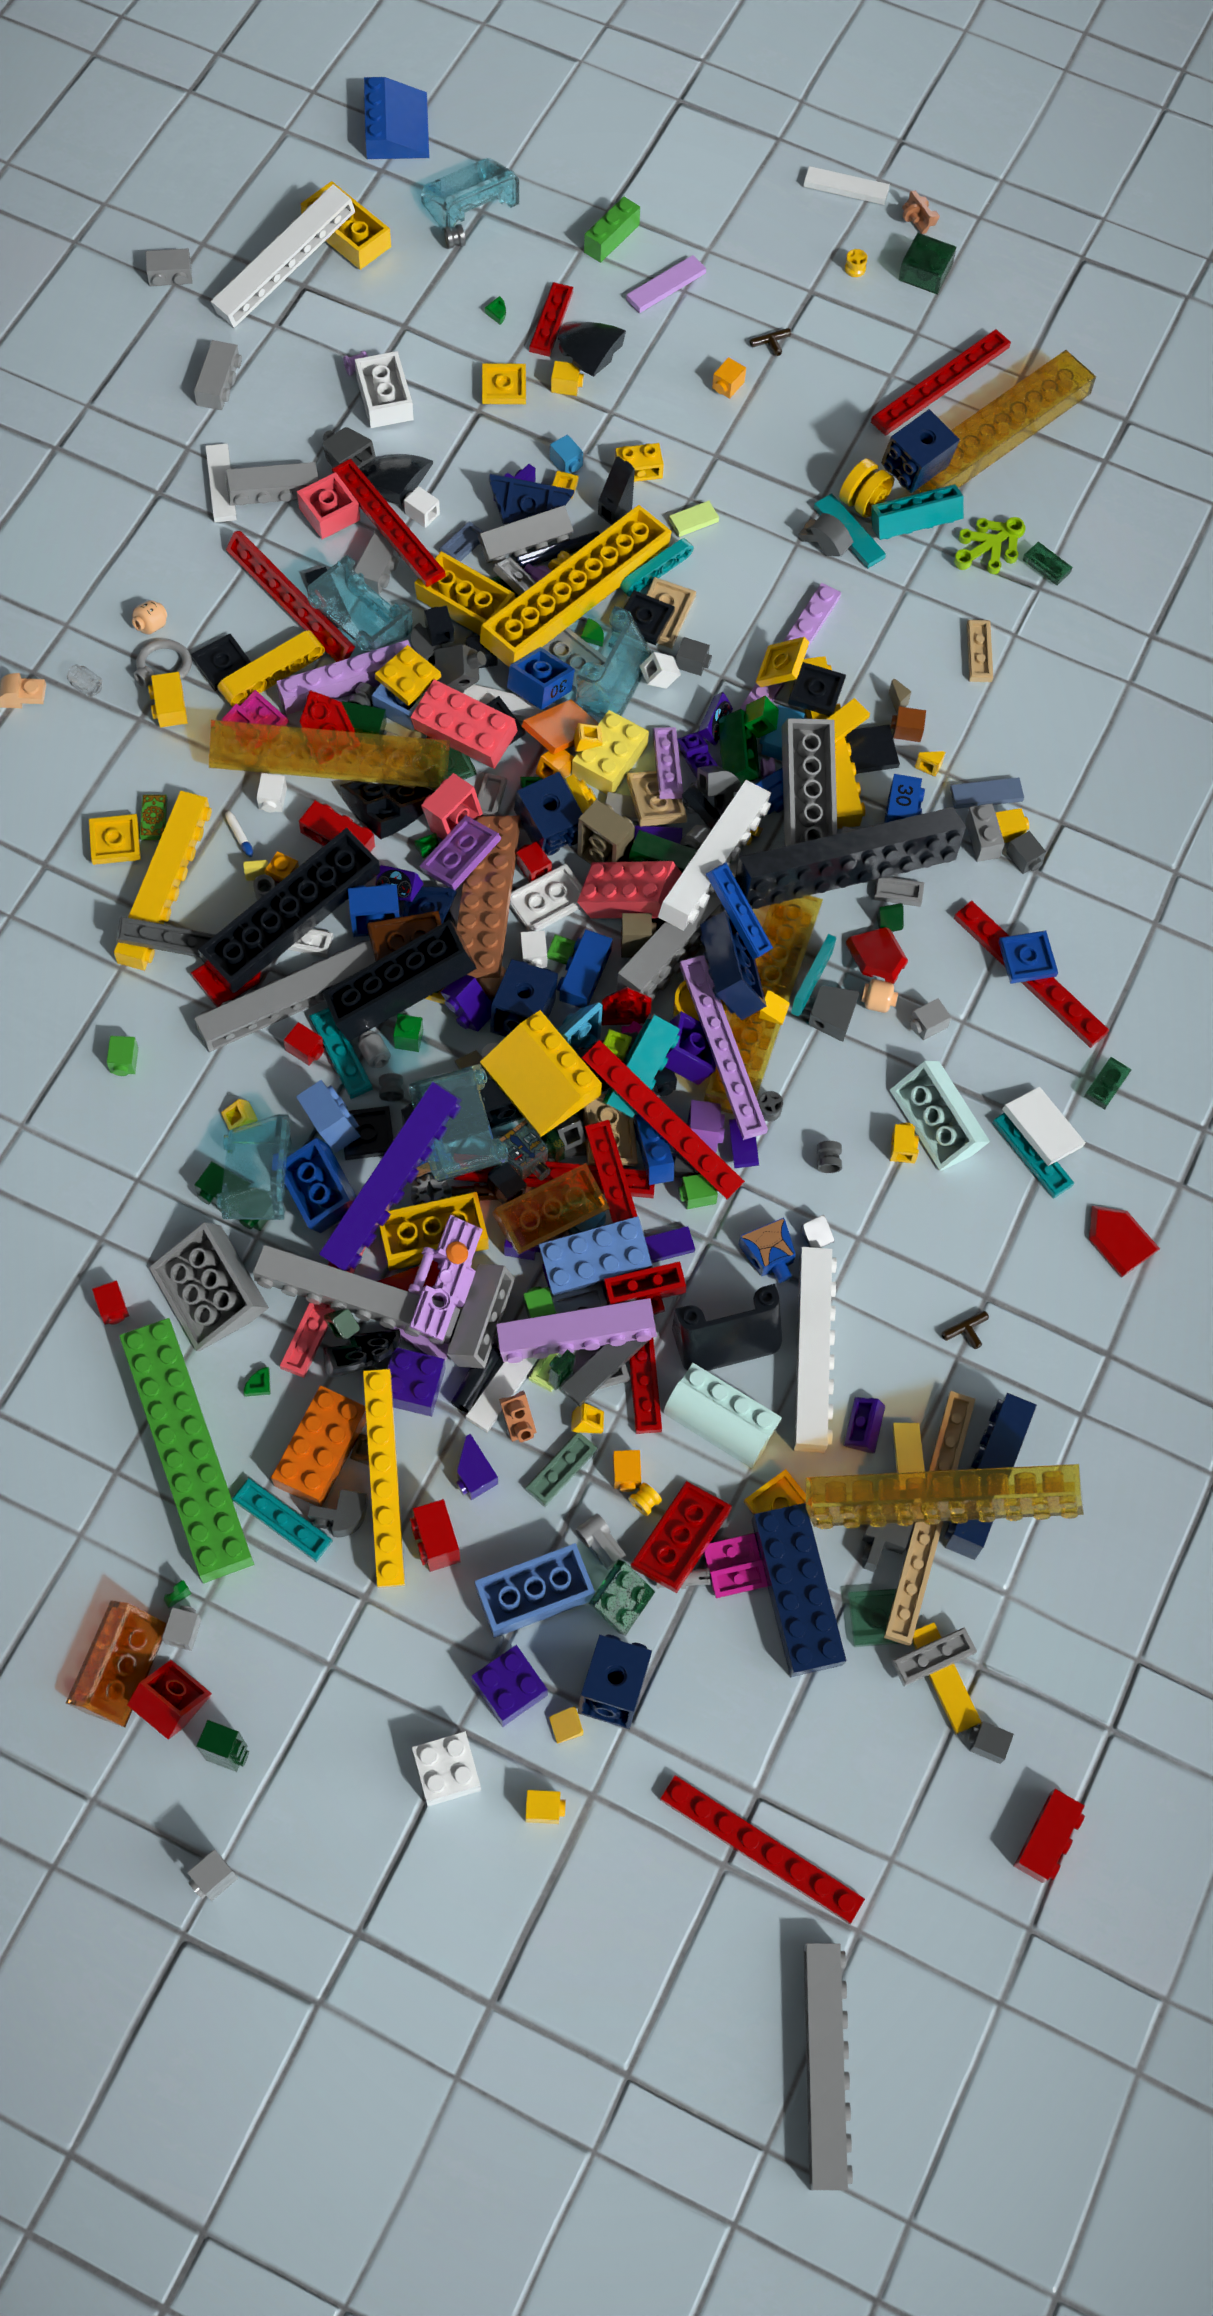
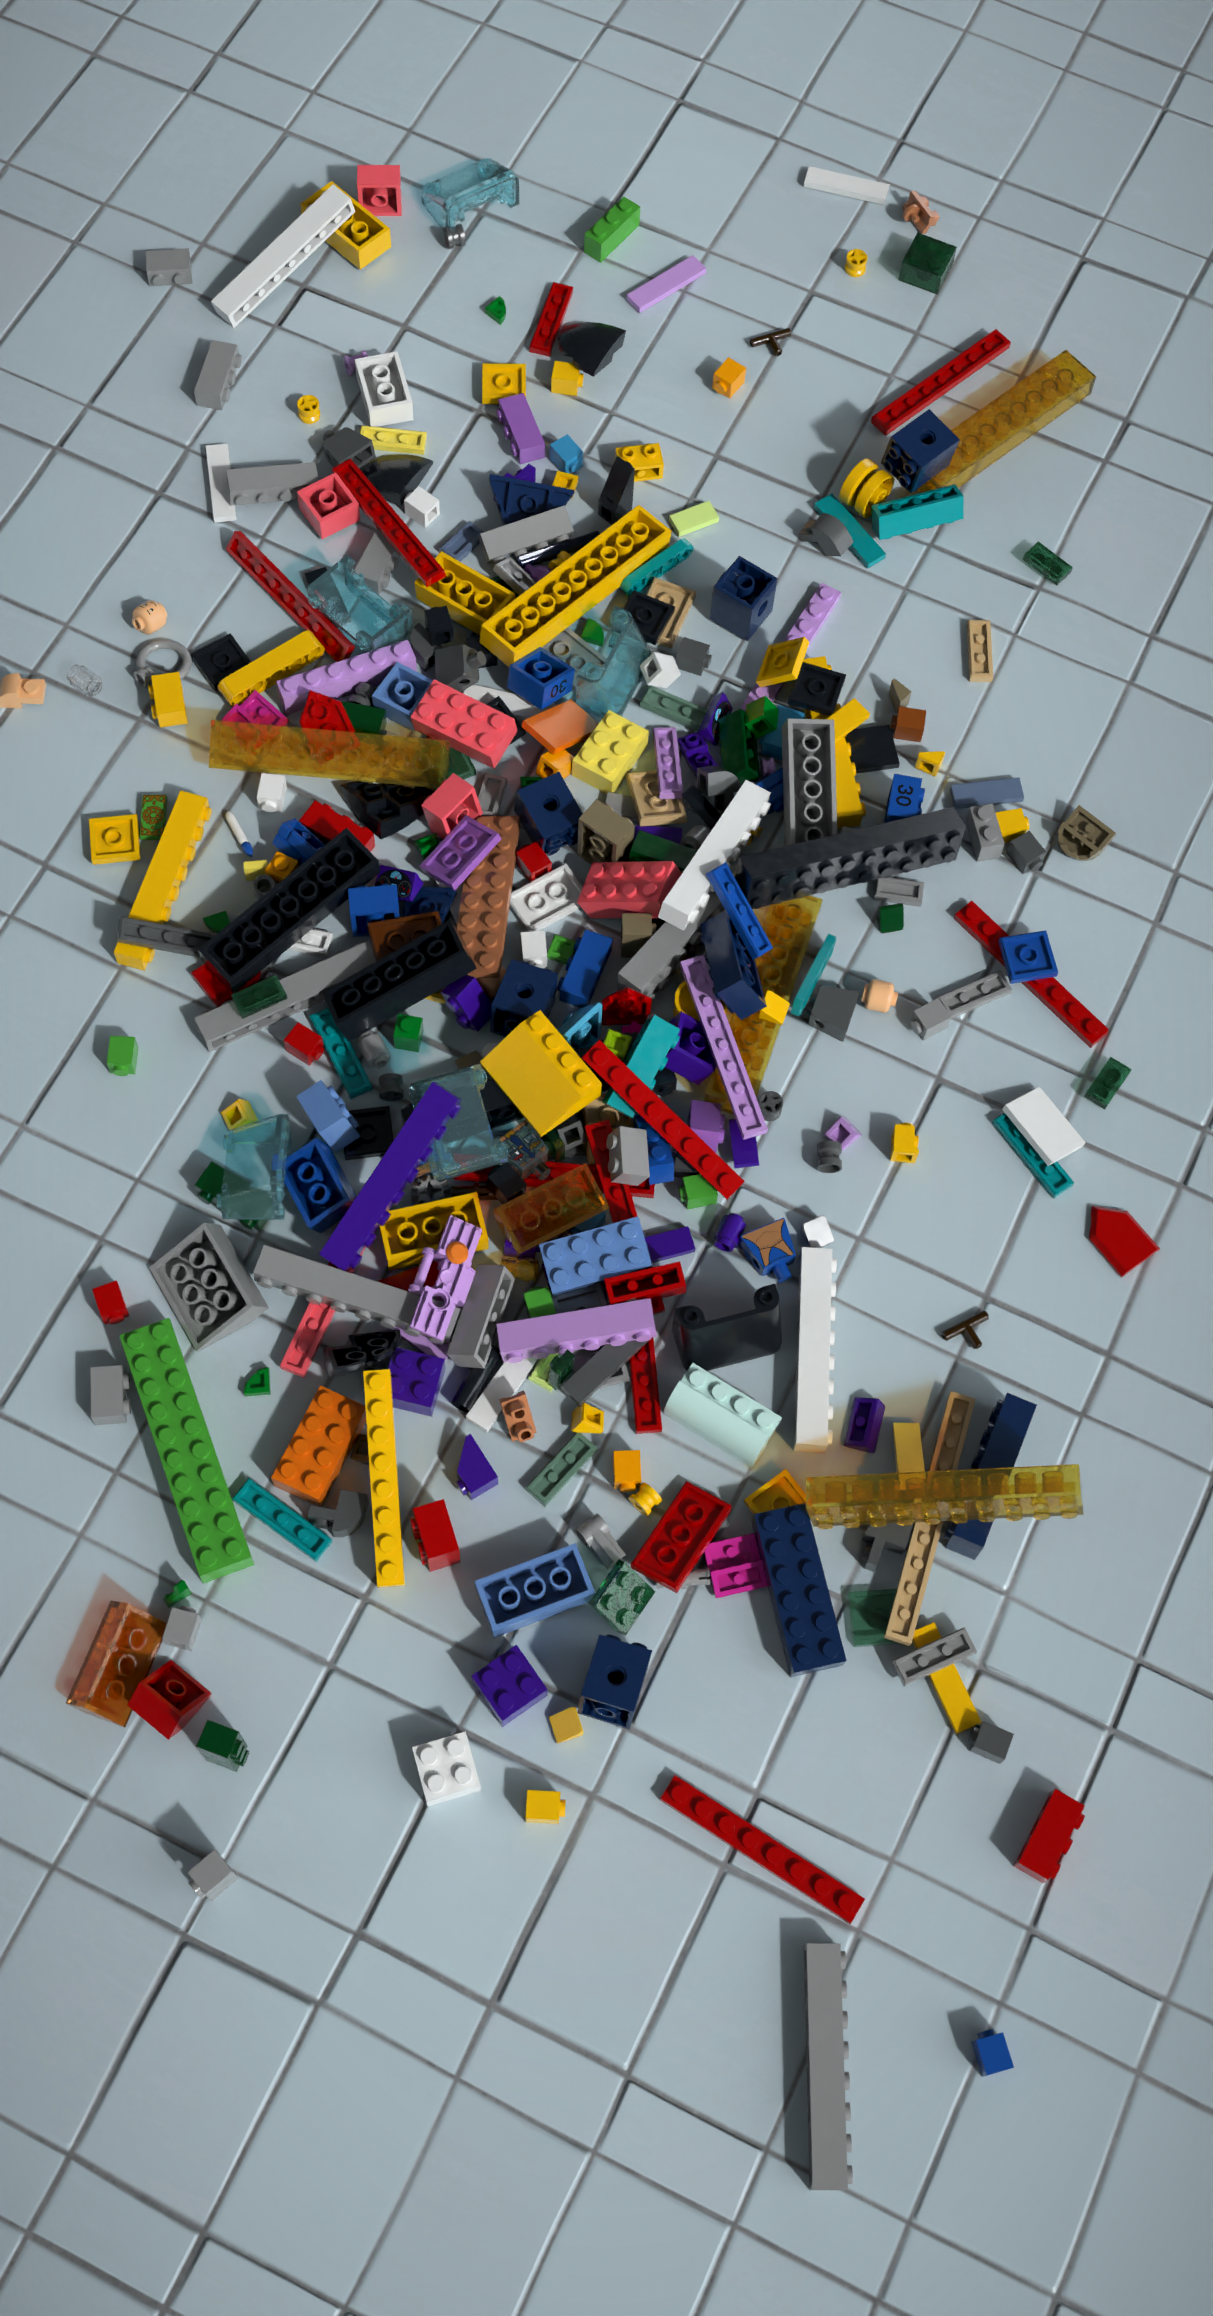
dark green slope [324,1309,360,1340] -> none
blue slope [364,77,429,159] -> none
yellow plate [375,645,441,706] -> none
yellow plate [565,774,597,813] -> none
yellow slope [574,723,603,751] -> none
red tile [846,927,908,984] -> none
light aqua slope [890,1061,990,1171] -> none
lime plant [954,517,1025,574] -> none
none -> light grey brick [90,1365,131,1425]
none -> green tile [203,910,230,933]
none -> clear green plate [231,975,287,1019]
none -> blue brick [272,818,325,866]
none -> yellow wheel [297,395,320,424]
none -> coral brick [357,165,402,216]
none -> light yellow tile [360,425,427,455]
none -> medium lavender brick [496,393,545,464]
none -> clear yellow cone [500,1257,539,1283]
none -> light grey brick [606,1126,650,1186]
none -> sand green tile [640,685,708,732]
none -> dark blue brick [710,556,777,641]
none -> dark purple brick [714,1213,746,1252]
none -> lavender slope [824,1117,862,1151]
none -> light grey tile [937,970,1012,1019]
none -> blue brick [971,2029,1014,2077]
none -> dark tan slope [1058,805,1116,861]

